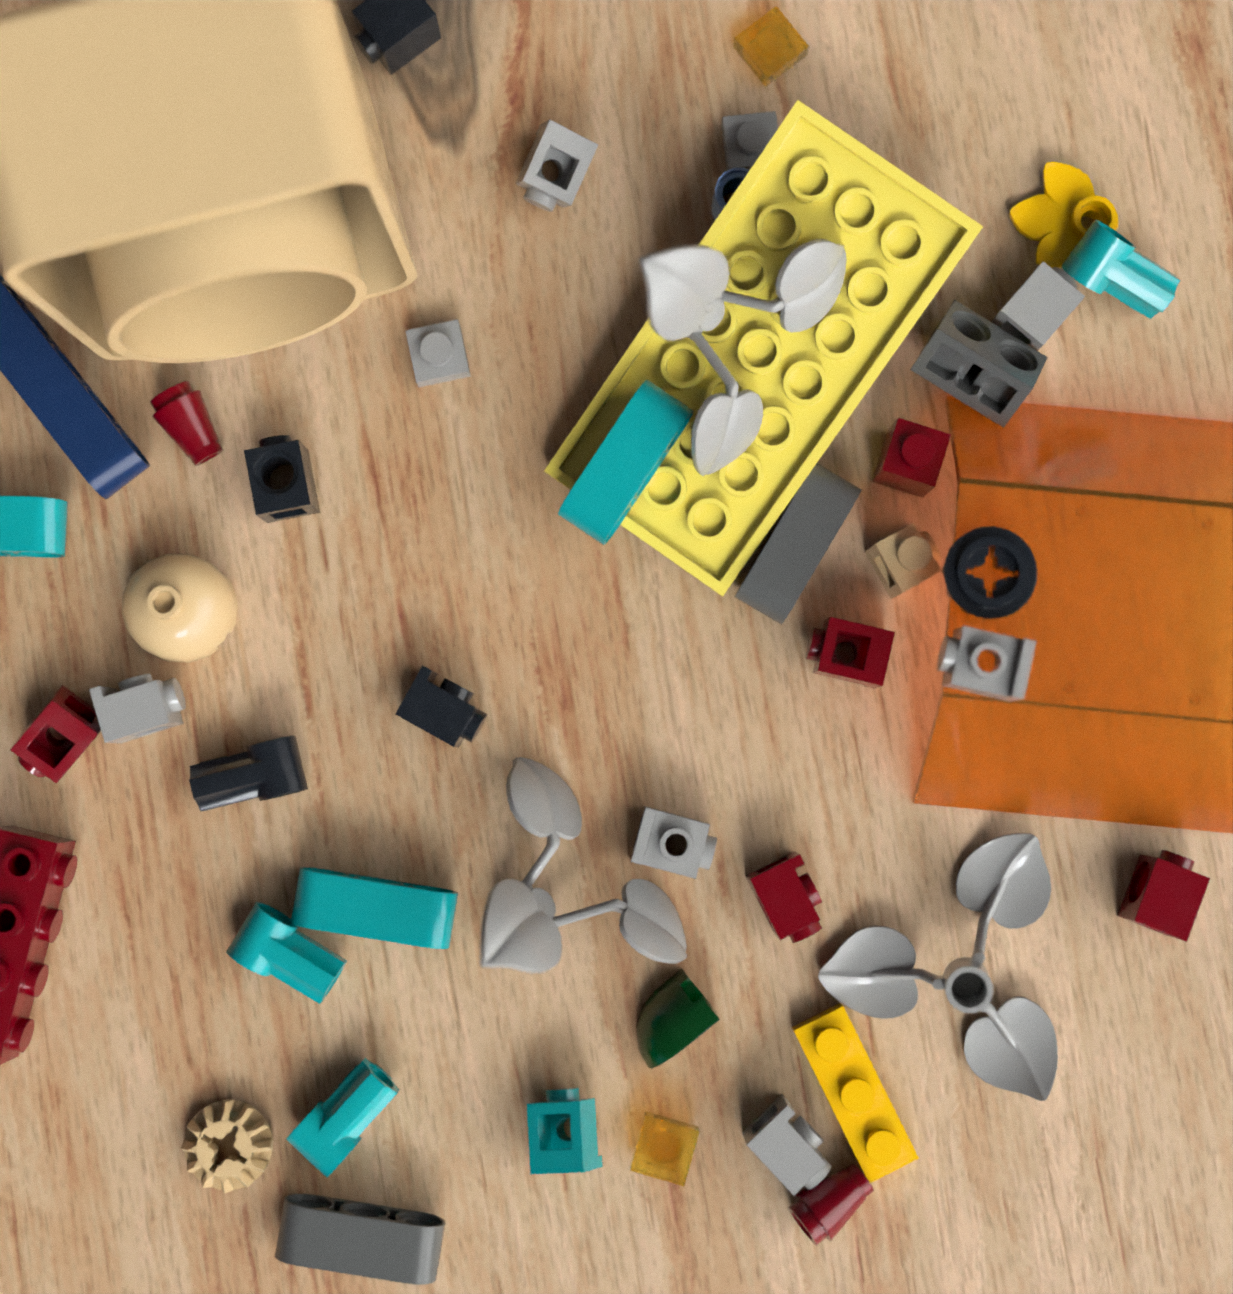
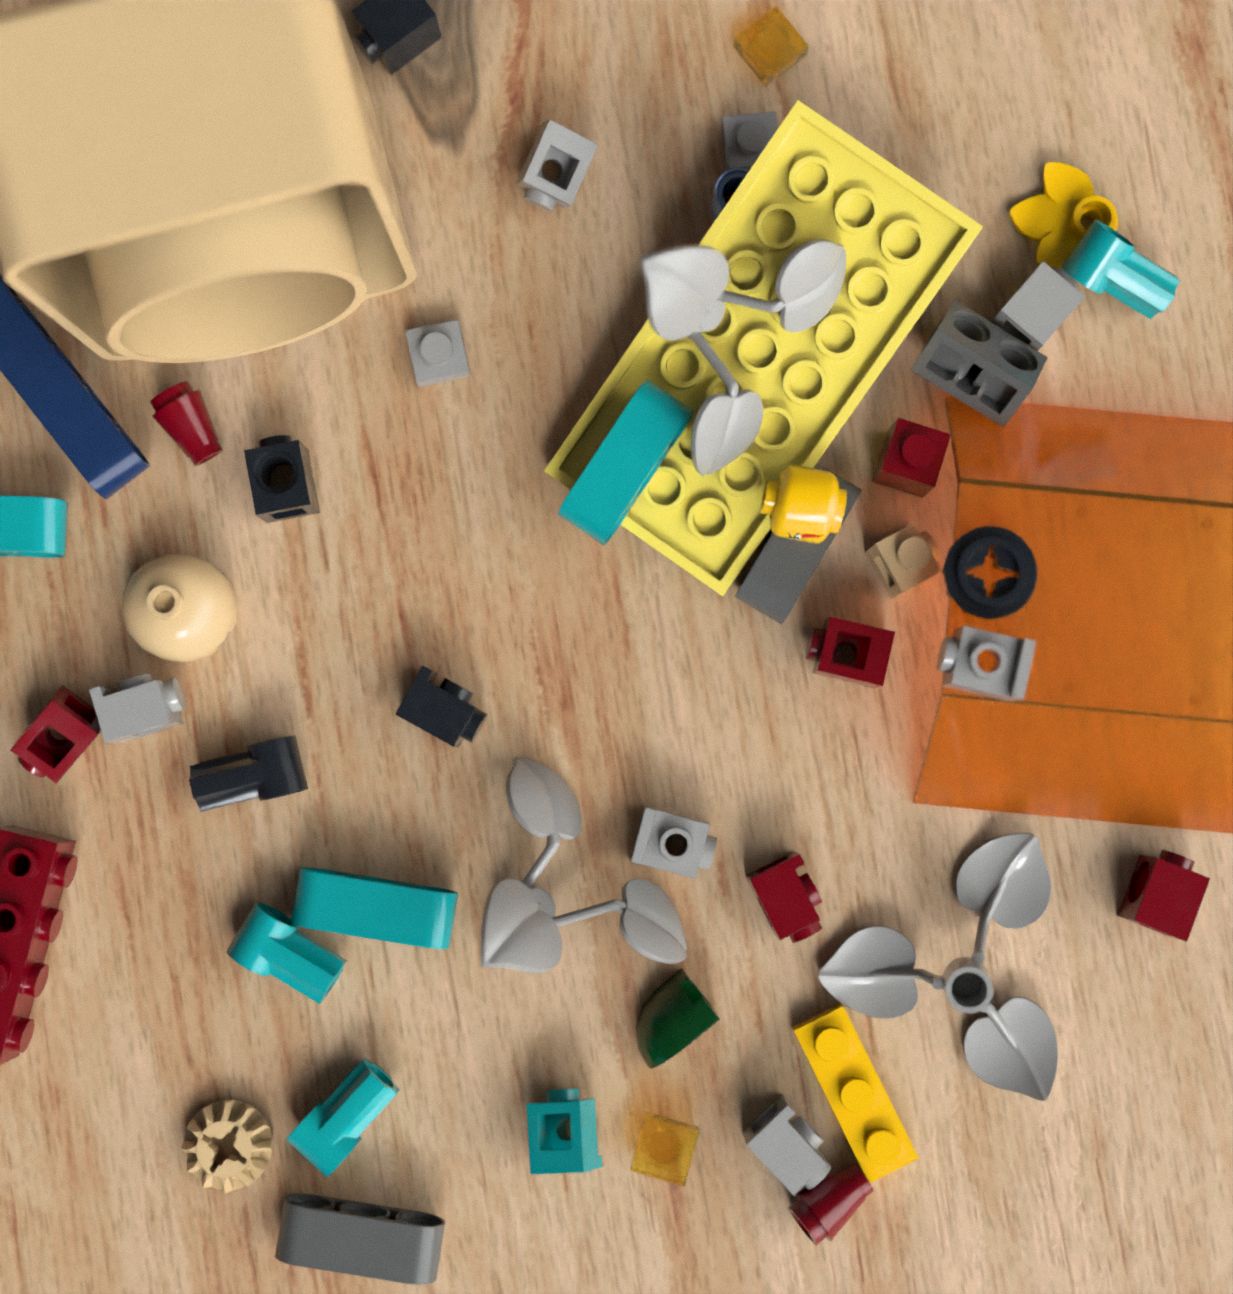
none -> yellow head [760,465,847,544]

